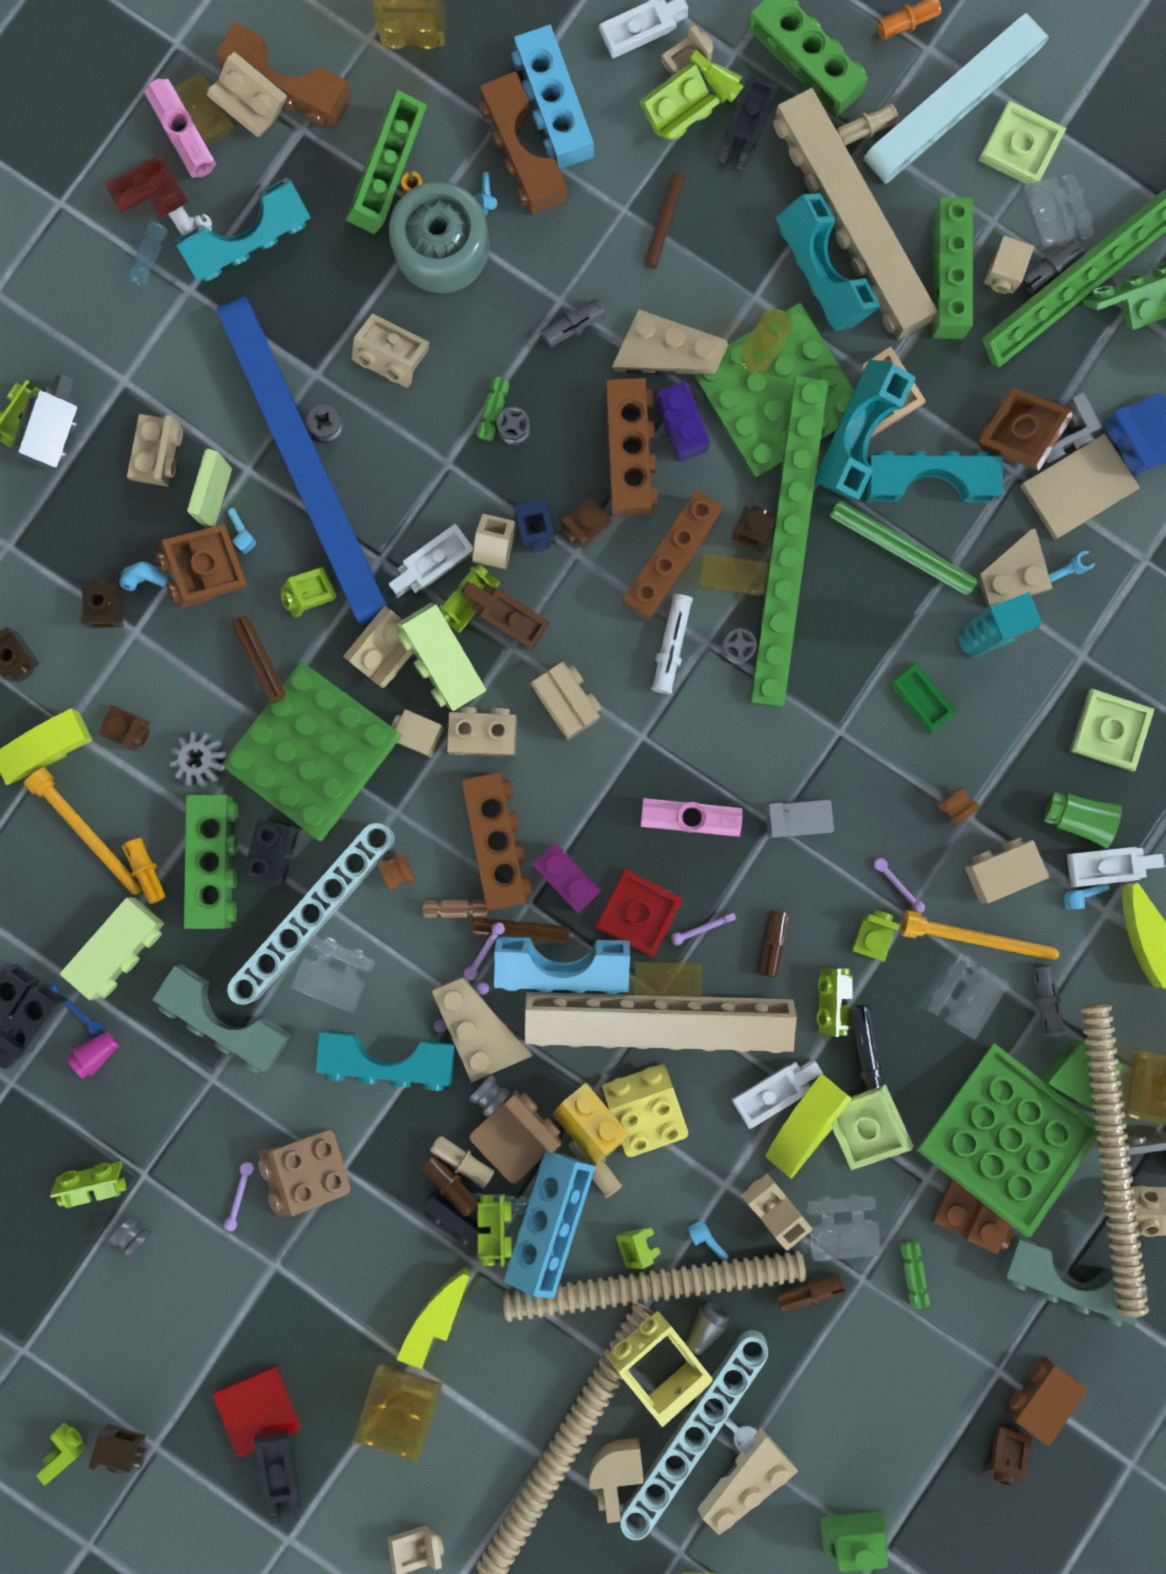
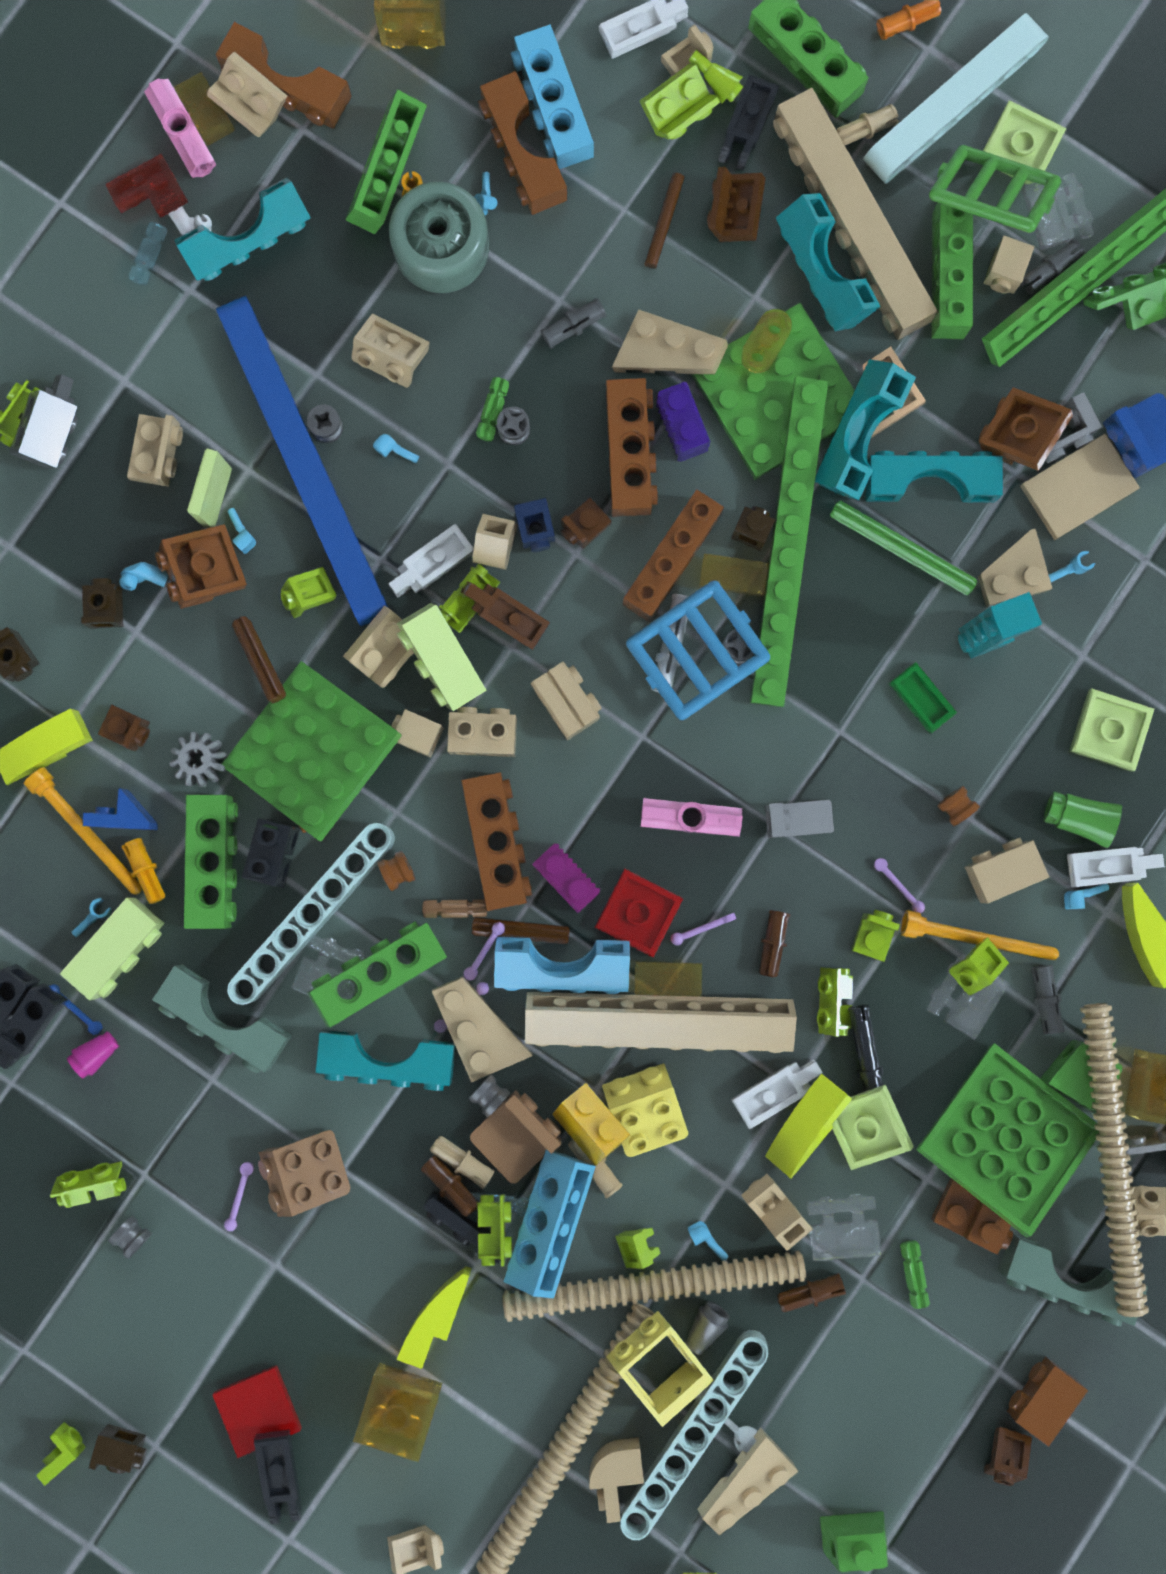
none -> medium azure hand [71,898,112,937]
none -> blue slope [83,788,158,830]
none -> bright green brick [307,921,447,1028]
none -> medium azure hand [373,434,420,463]
none -> dark azure bar [626,580,770,720]
none -> reddish brown bracket [707,167,766,242]
none -> bright green bar [929,145,1061,233]
none -> lime bracket [949,937,1009,995]

